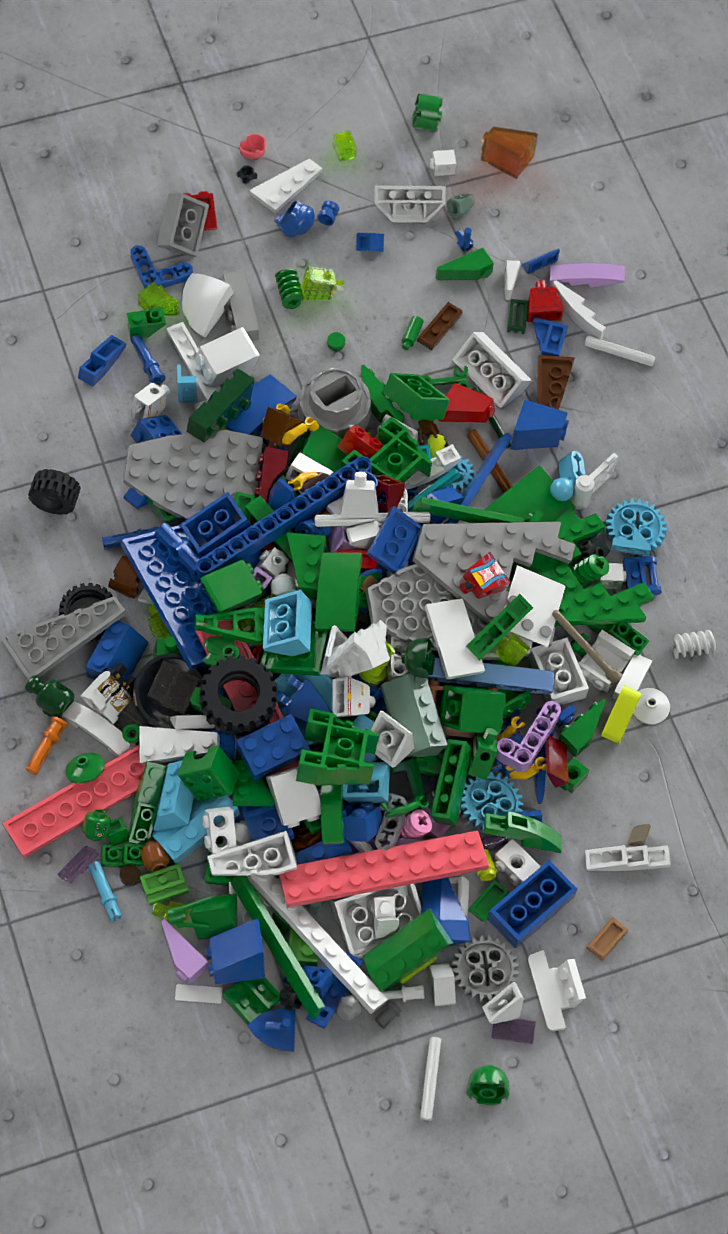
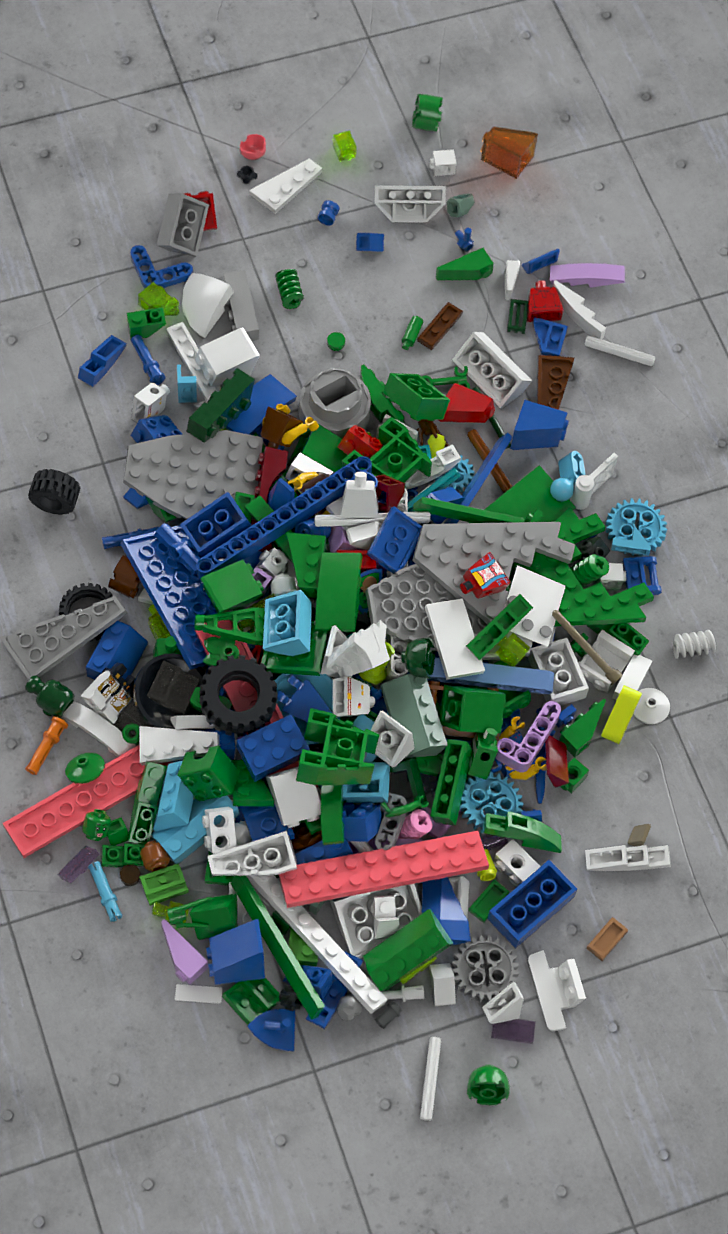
blue helmet [274,200,315,238] -> none
clear neon green torso [301,266,345,301] -> none

